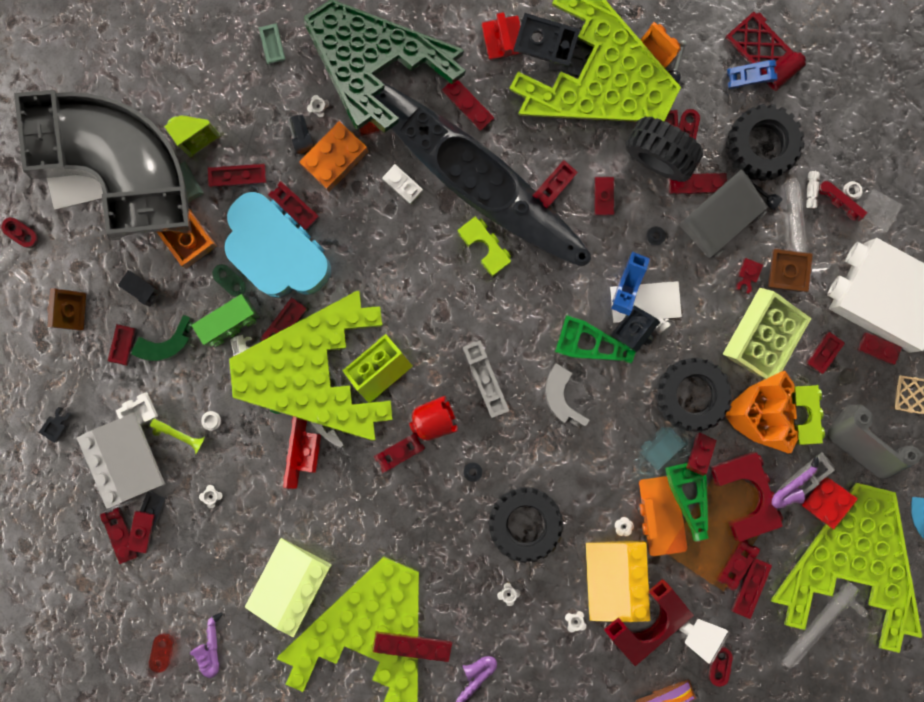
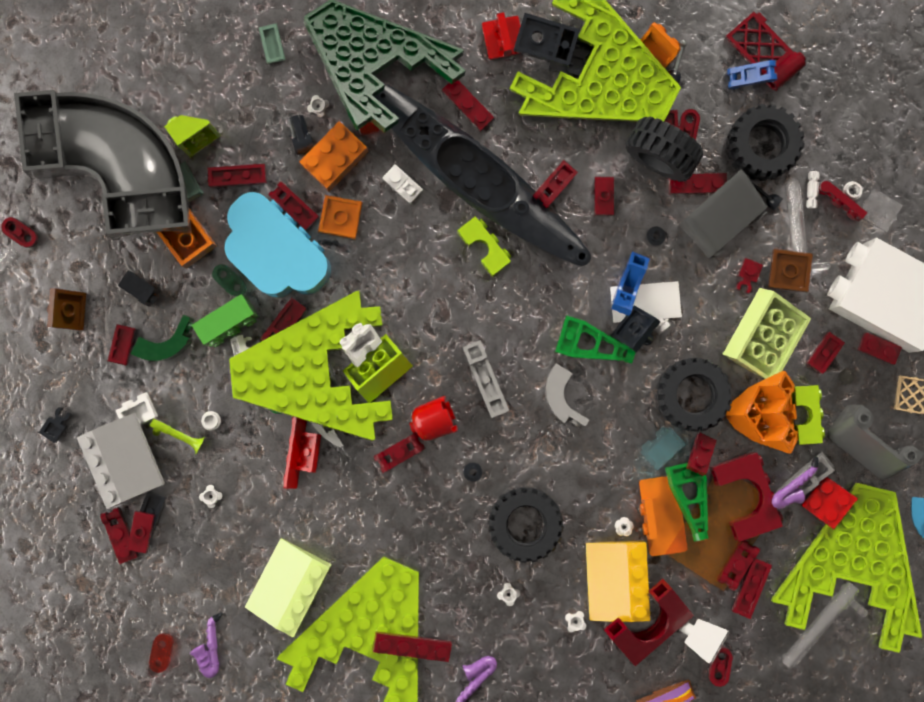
white window [47,175,103,210] -> none
none -> orange tile [318,195,363,240]
none -> white cylinder [340,323,382,367]

